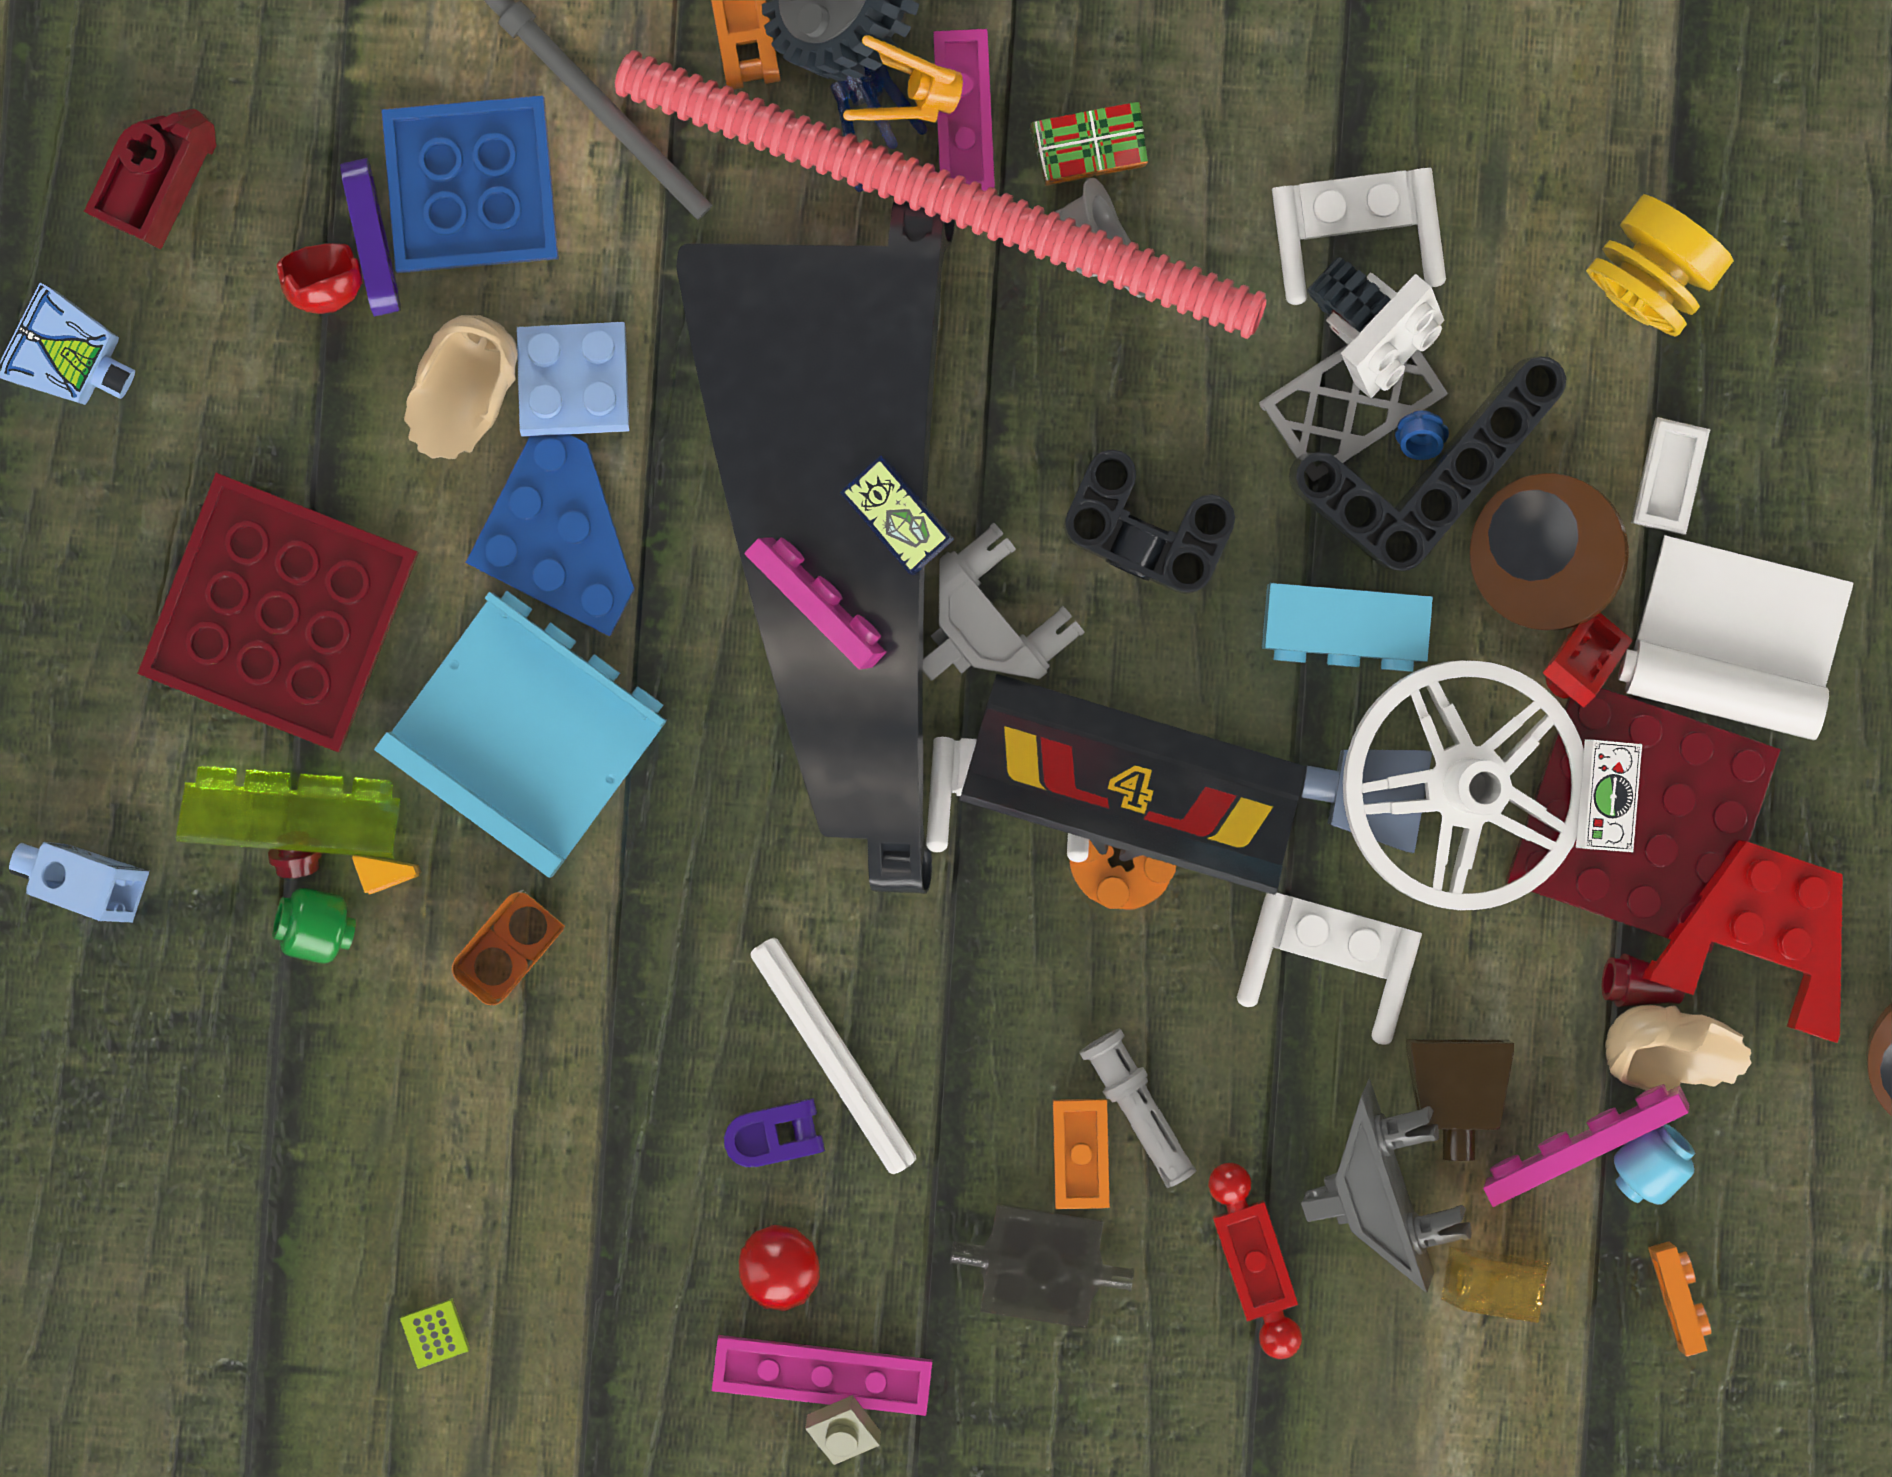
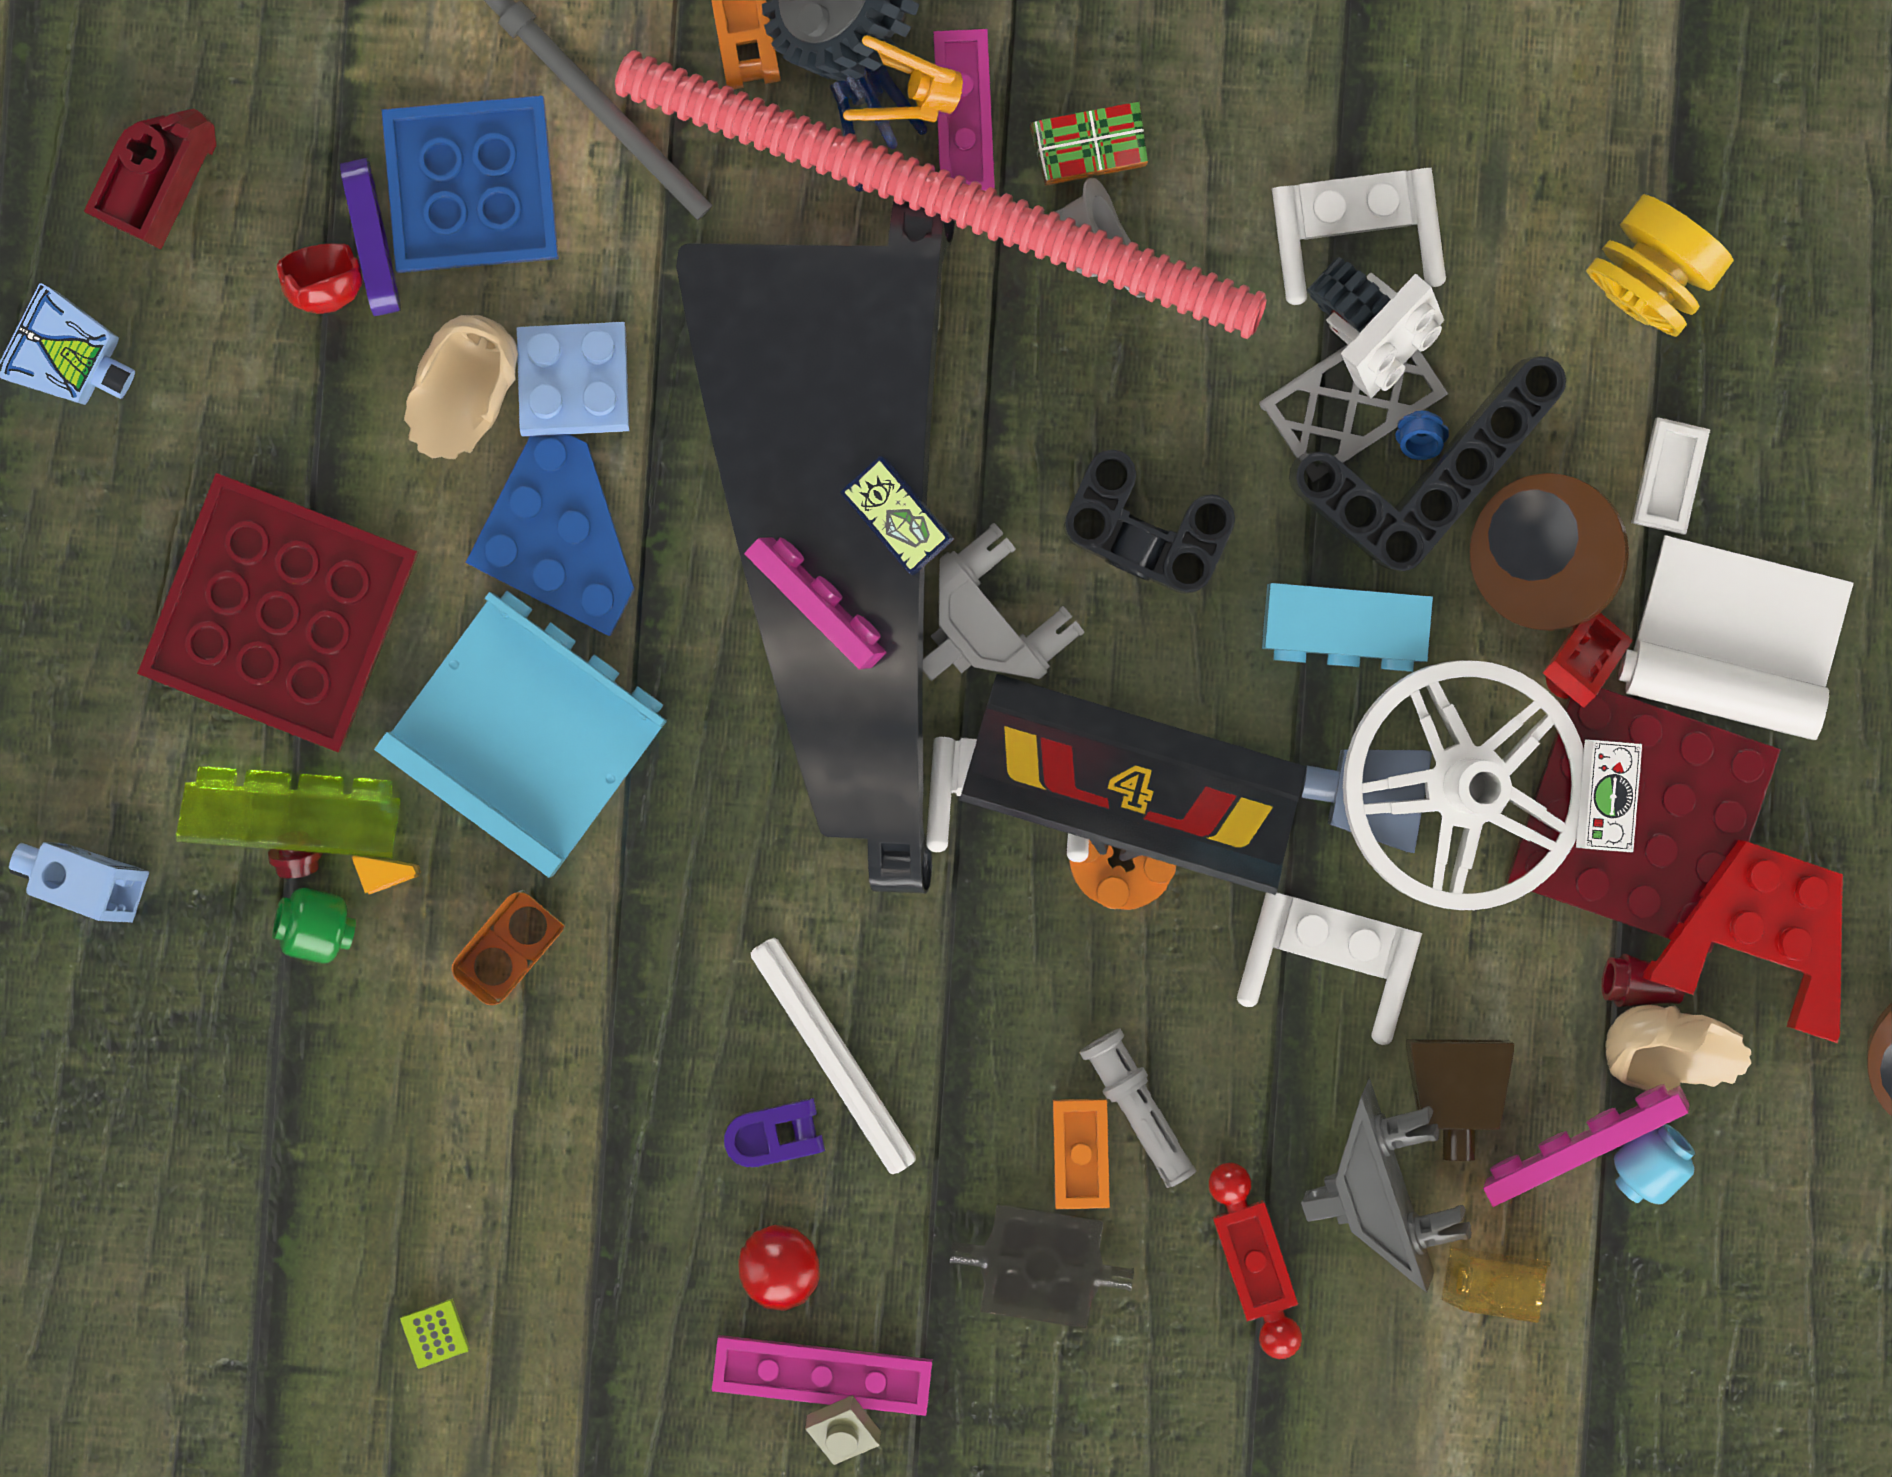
orange plate [1648,1241,1711,1357] -> none

